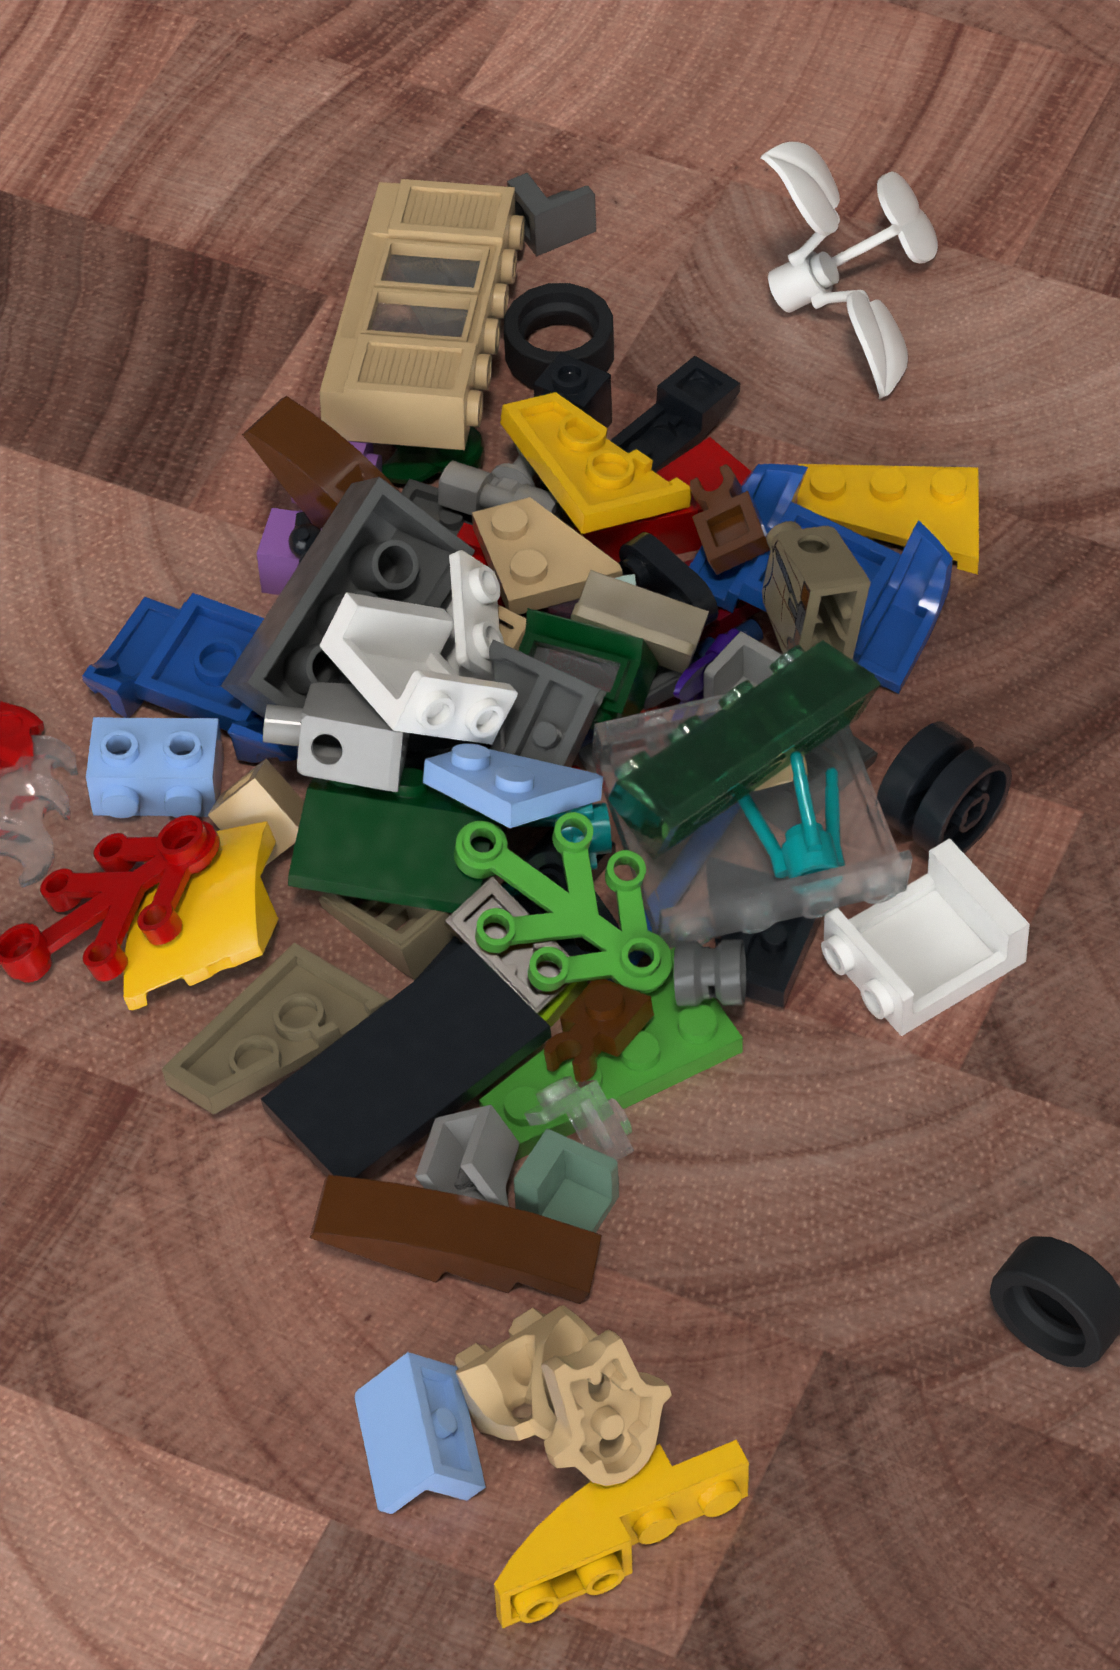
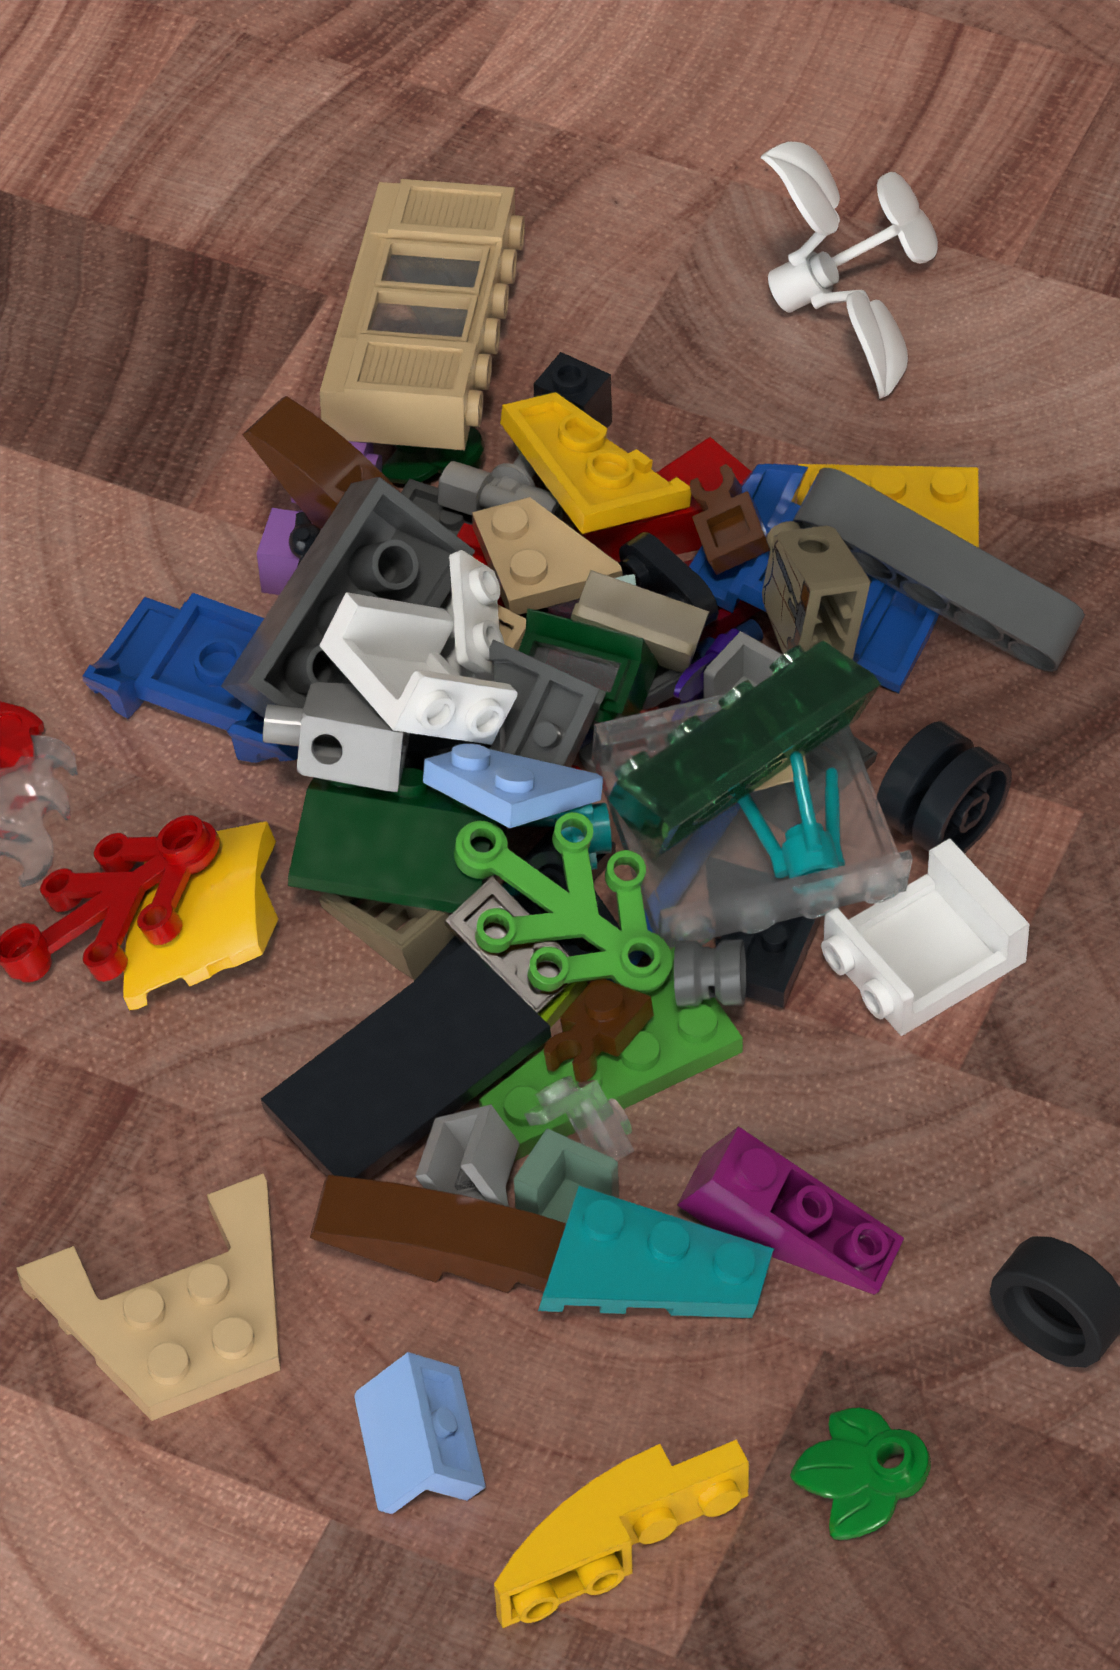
light blue brick [86,717,224,818] -> none
dark tan wing [162,942,390,1115] -> none
tan panel [208,759,304,866] -> none
tan hips [455,1305,672,1486] -> none
black tyre [504,283,614,389] -> none
dark grey panel [507,173,596,257] -> none
black slope [540,356,741,491] -> none
none -> tan wing [16,1174,280,1421]
none -> teal wing [538,1186,774,1318]
none -> magenta slope [677,1126,904,1295]
none -> green plate [790,1407,931,1540]
none -> dark grey beam [793,468,1085,672]

